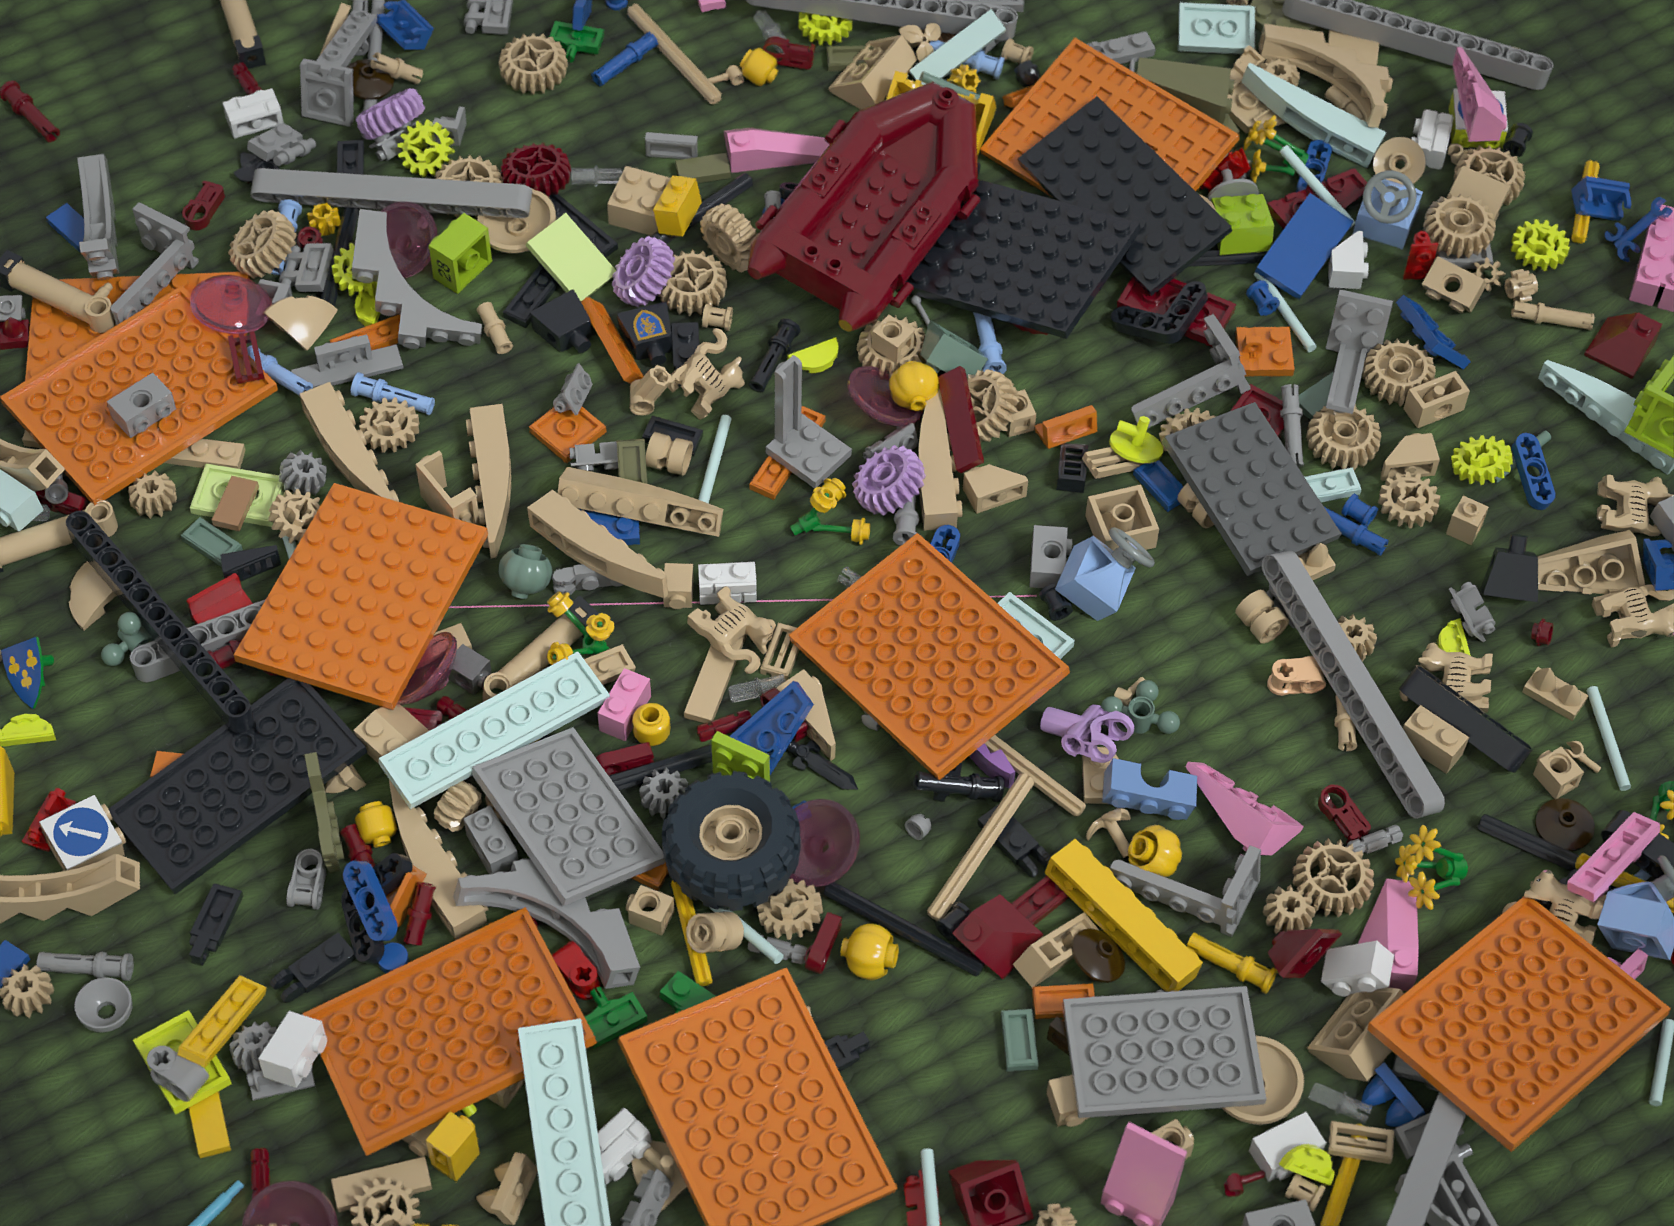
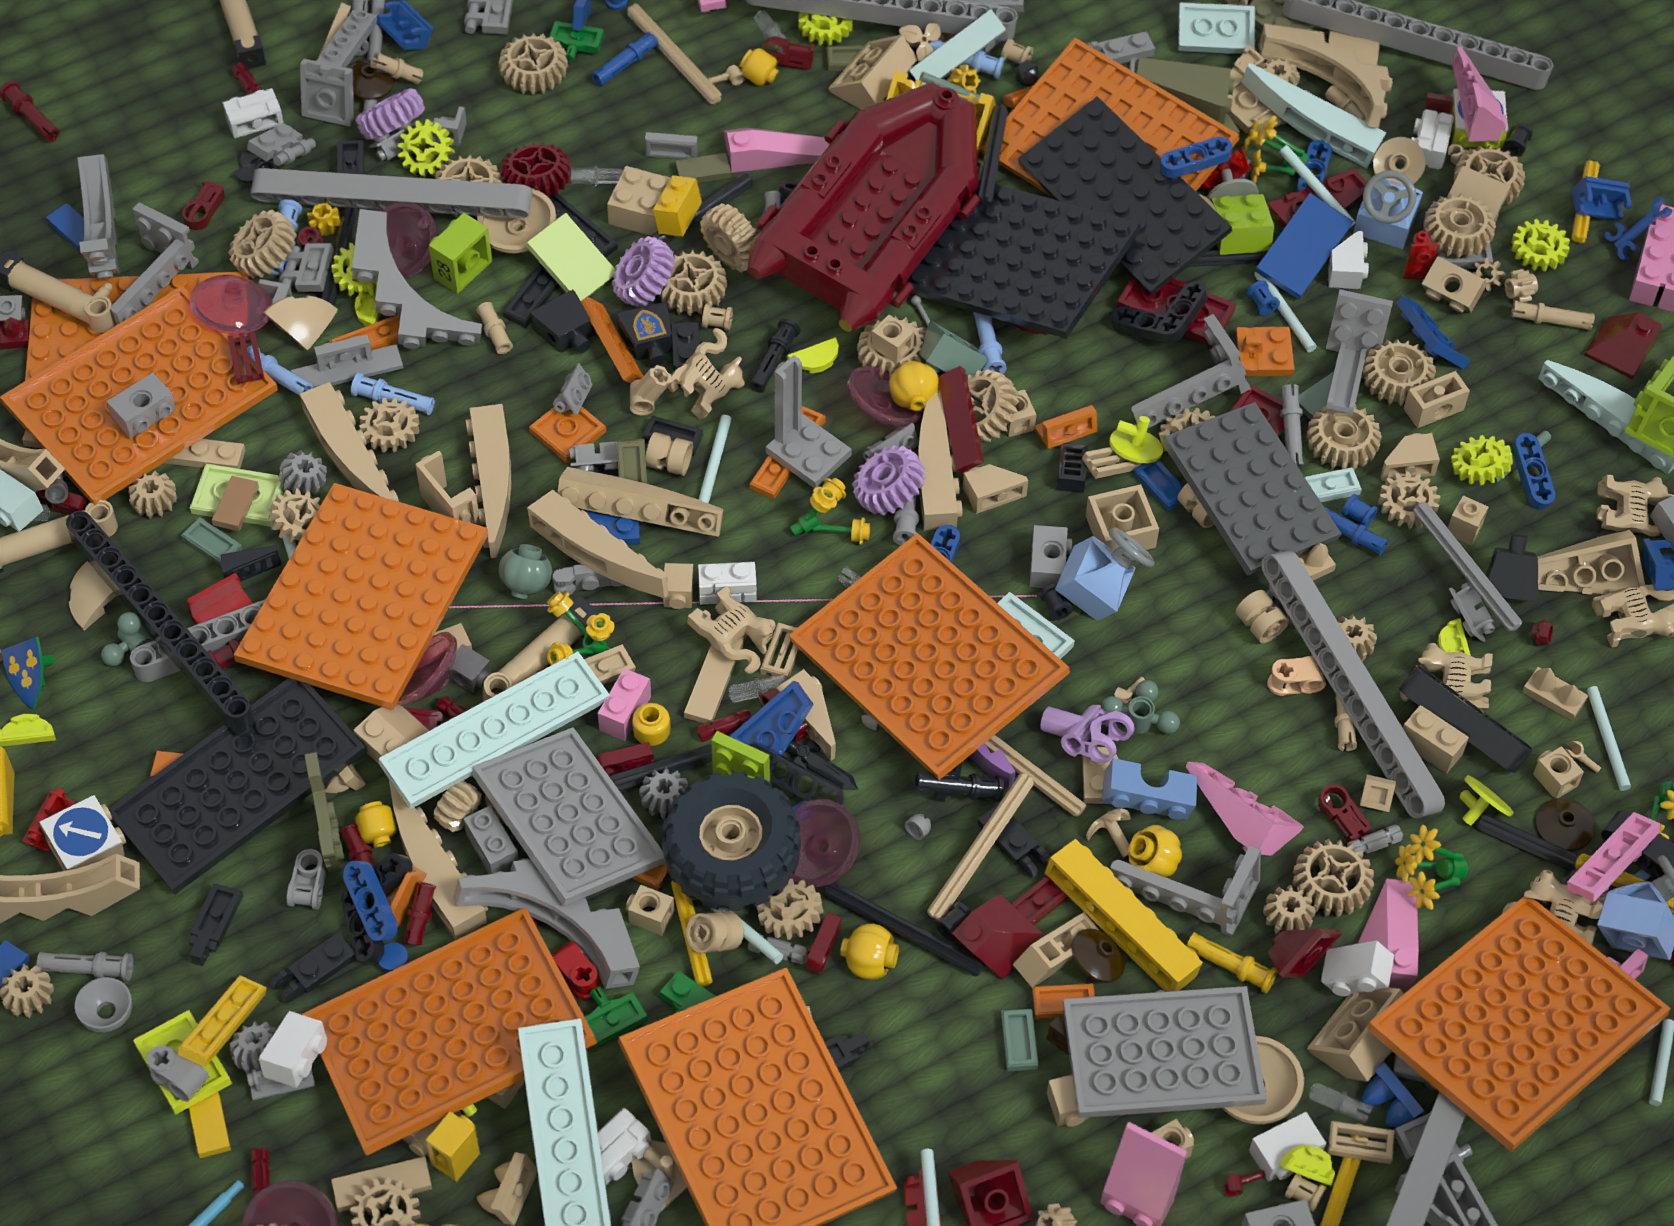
none -> black beam [747,742,845,812]
none -> black axle [977,105,1008,205]
none -> blue beam [1160,137,1232,178]
none -> tan plate [1360,775,1396,812]
none -> light grey axle [1413,502,1522,632]
none -> dark red plate [1424,93,1453,114]
none -> neon yellow shield [1460,775,1514,826]

